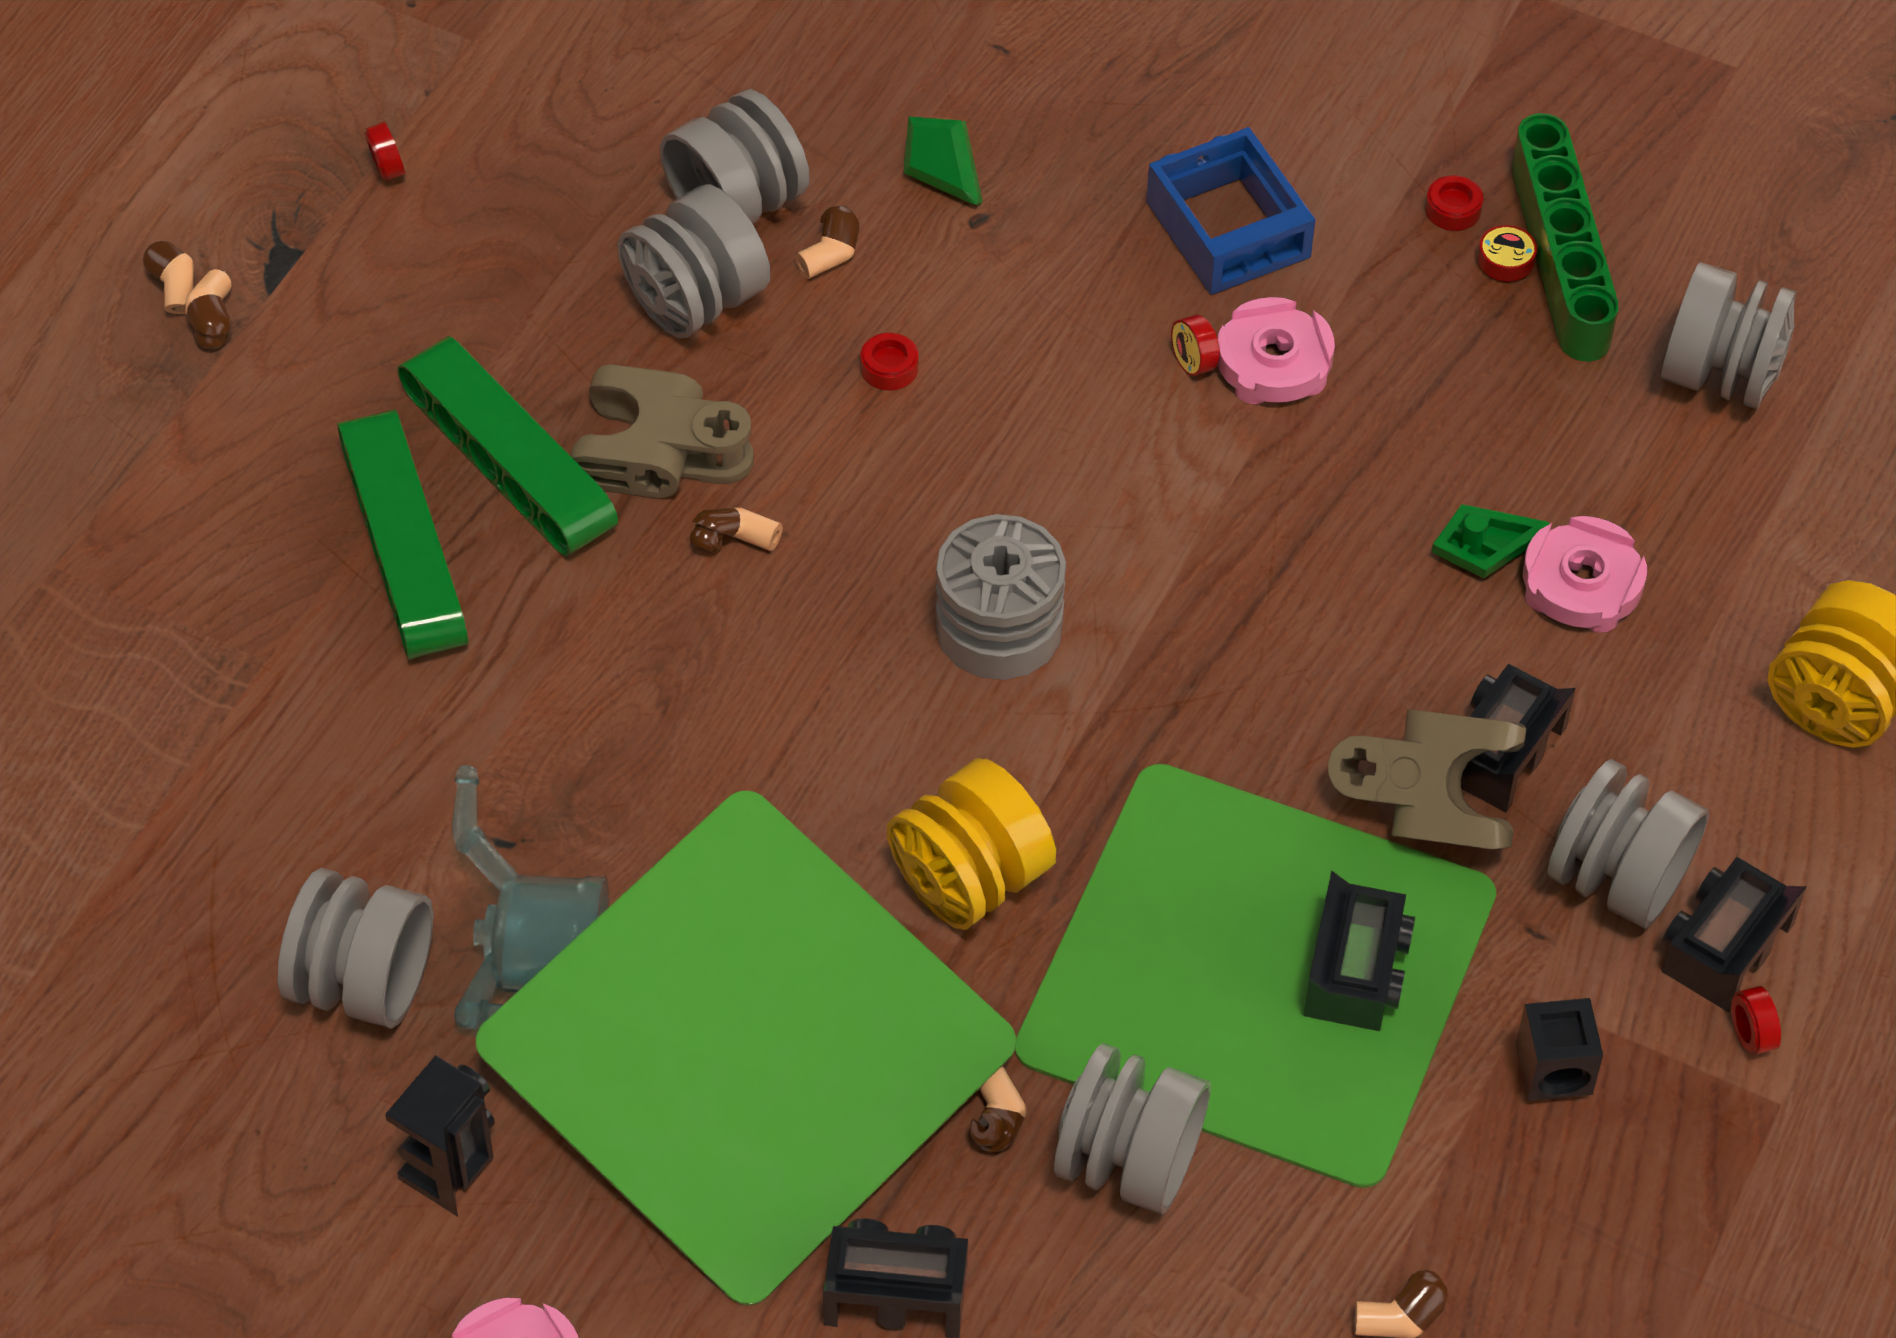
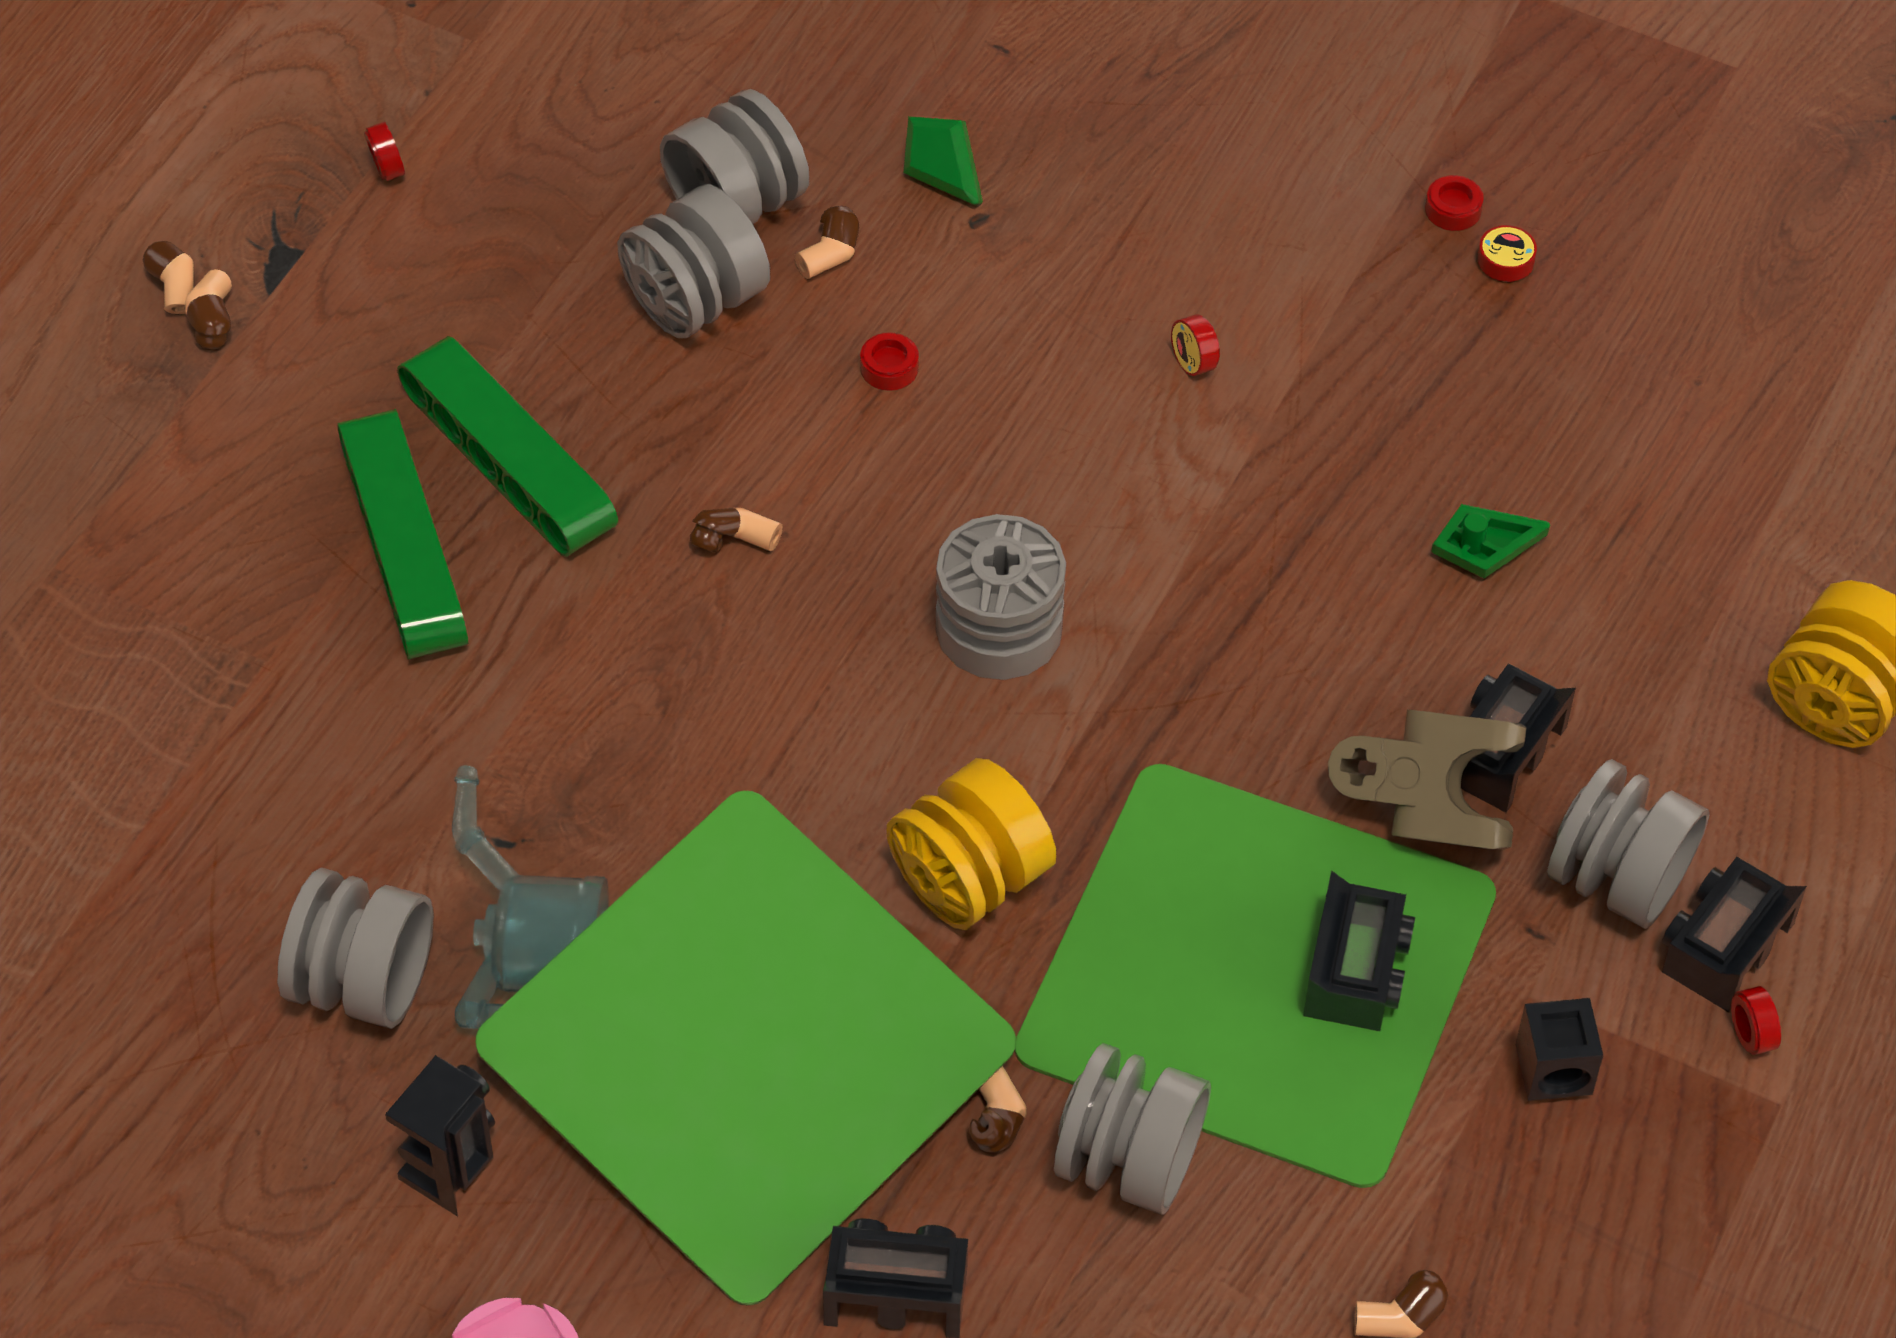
dark tan piece [570,364,754,498] -> none
blue window [1146,127,1316,295] -> none
bright pink plate [1218,297,1335,404] -> none
green beam [1512,113,1619,362] -> none
bright pink plate [1523,516,1647,633] -> none
light grey wheel [1661,262,1797,409] -> none

